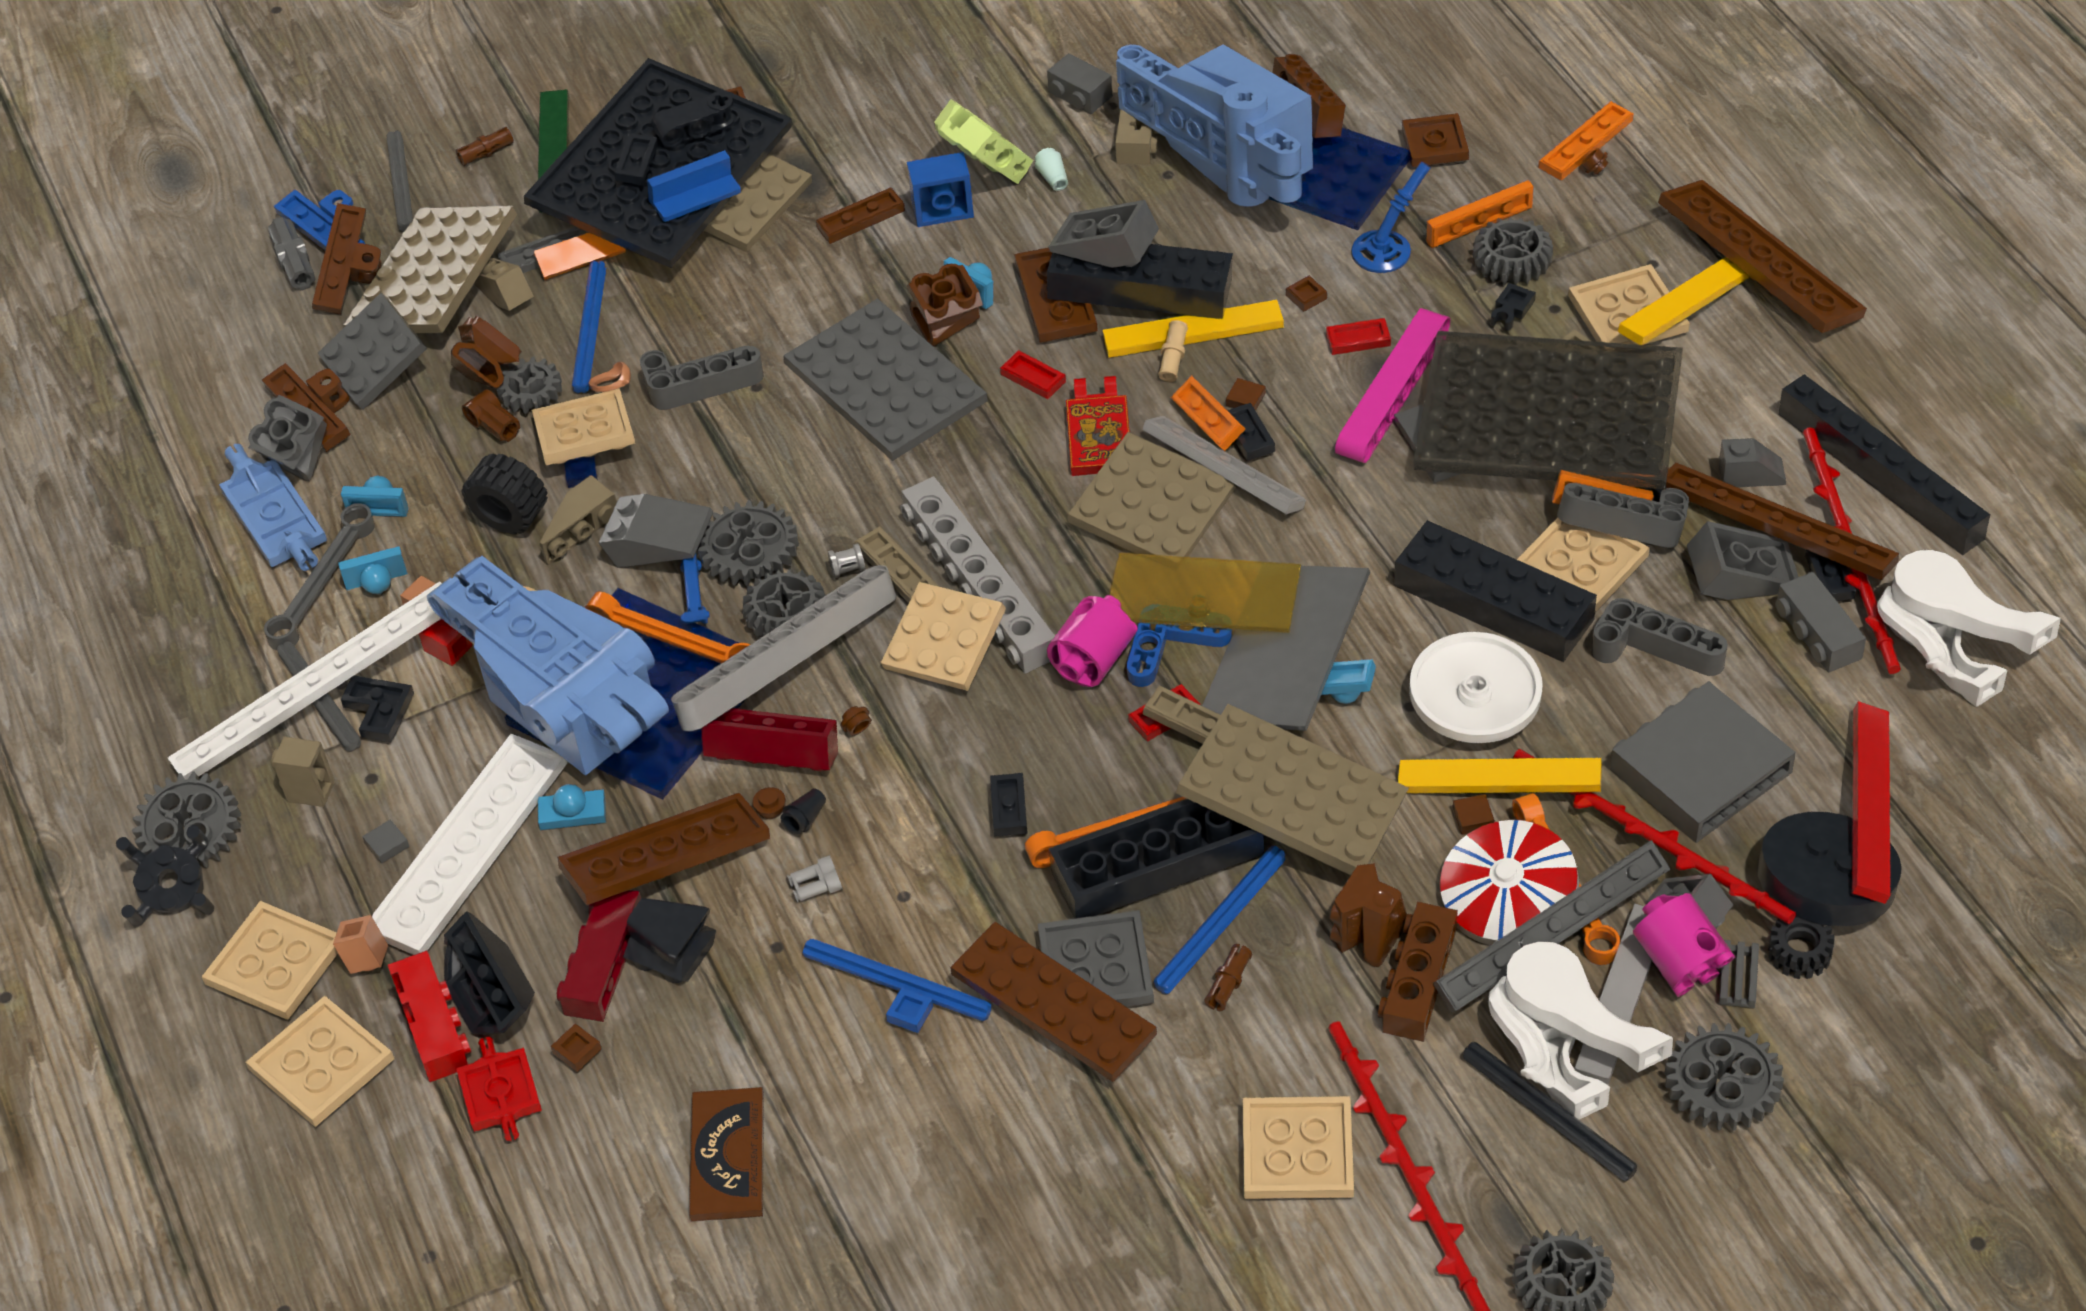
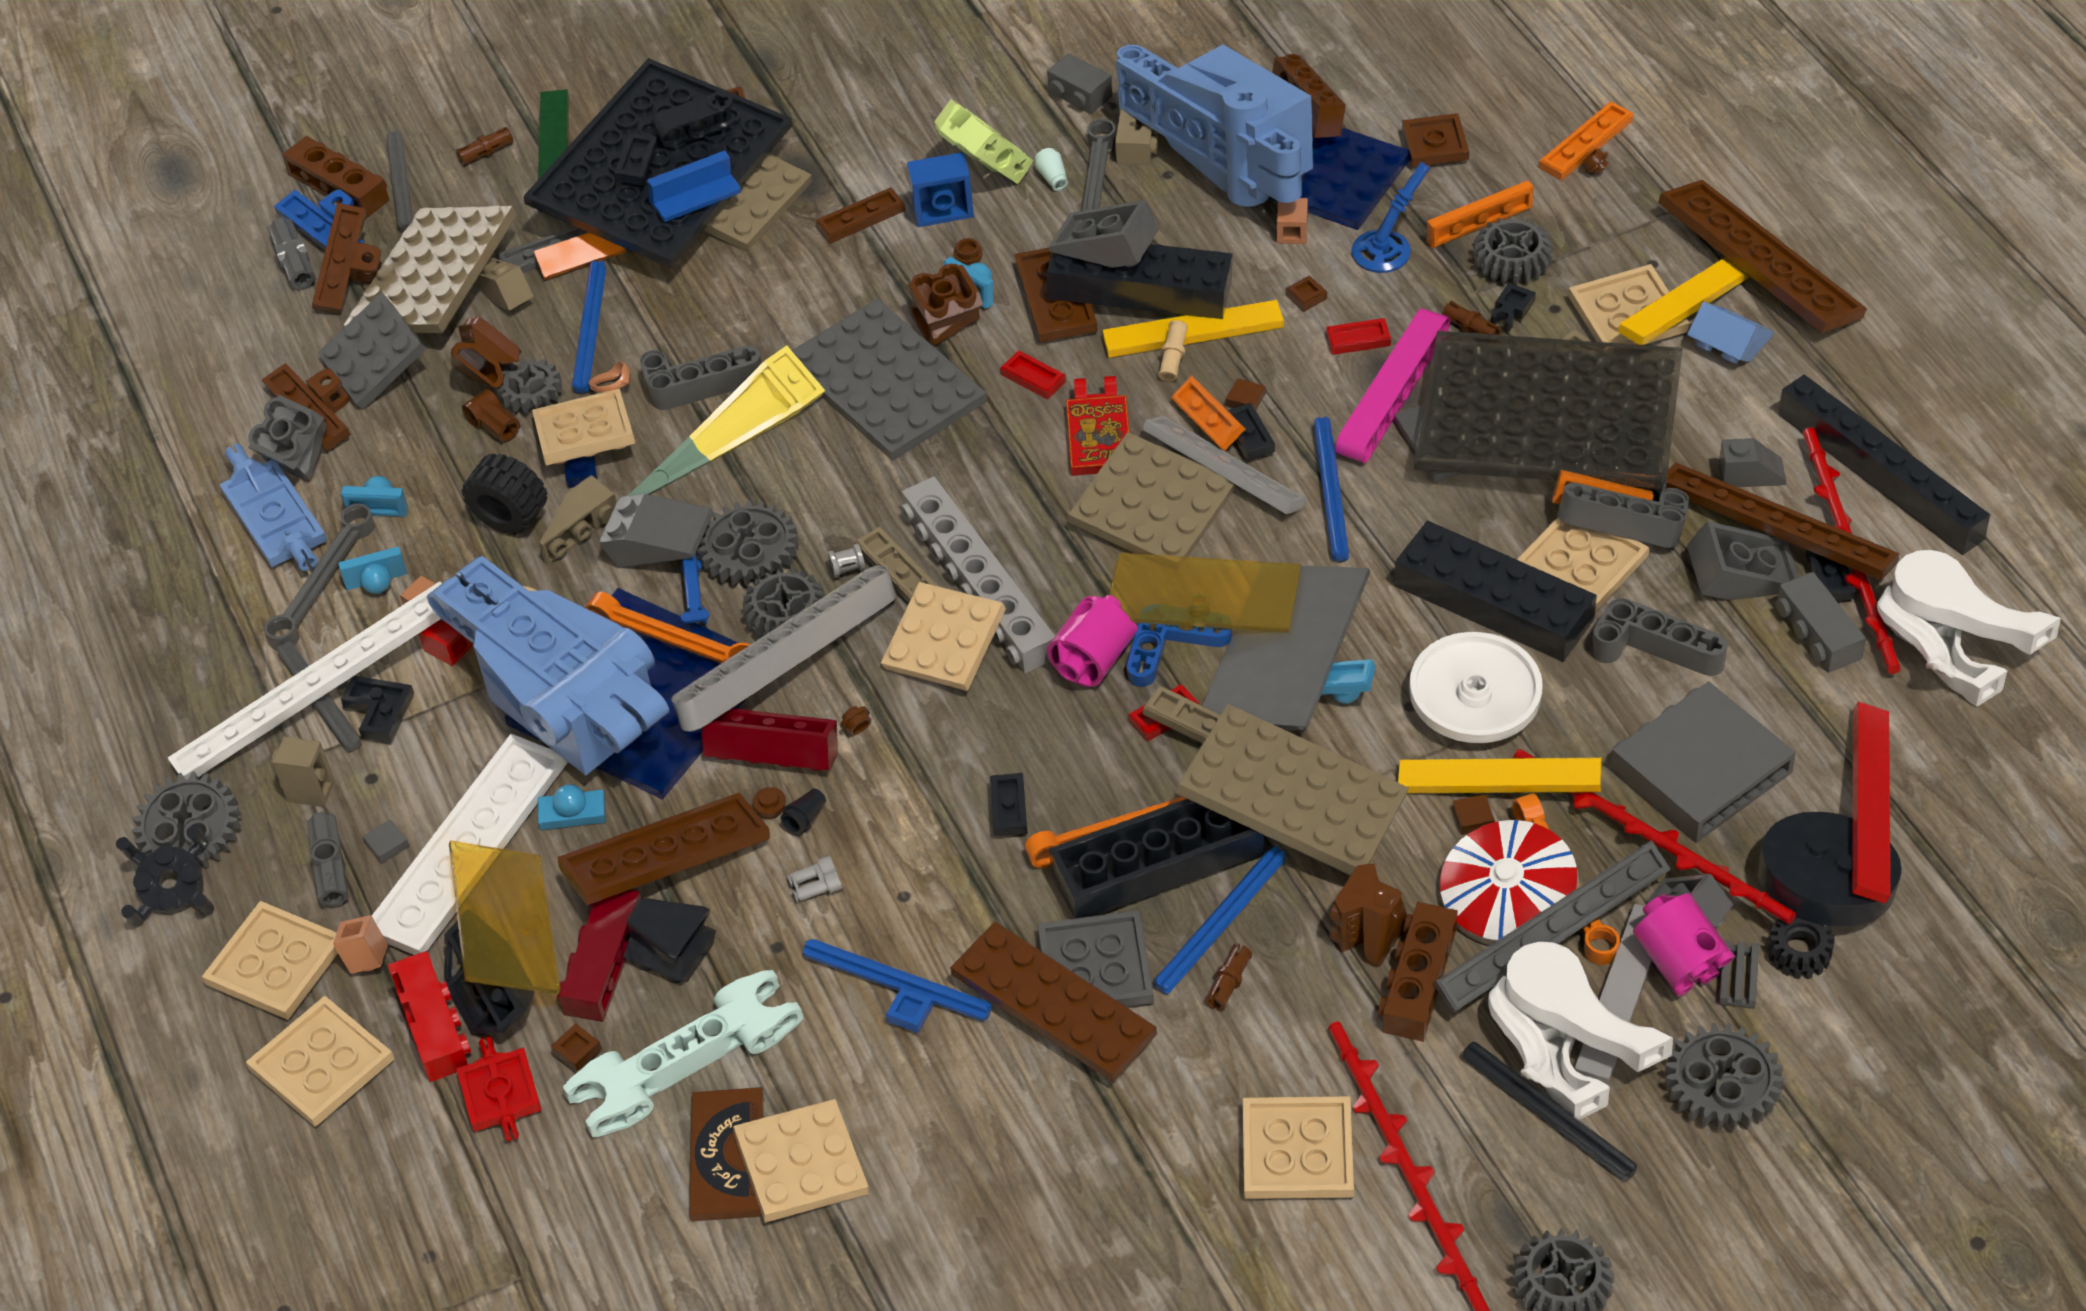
none -> reddish brown brick [282,136,390,220]
none -> dark grey piece [307,811,349,908]
none -> clear yellow piece [449,840,560,995]
none -> light aqua piece [563,970,803,1137]
none -> light yellow plate [627,345,825,496]
none -> tan plate [733,1099,869,1222]
none -> reddish brown plate [954,238,983,265]
none -> dark grey piece [1082,119,1116,211]
none -> nougat brick [1277,198,1308,244]
none -> blue axle [1314,416,1349,562]
none -> reddish brown pin [1442,301,1502,344]
none -> medium blue slope [1687,302,1774,364]

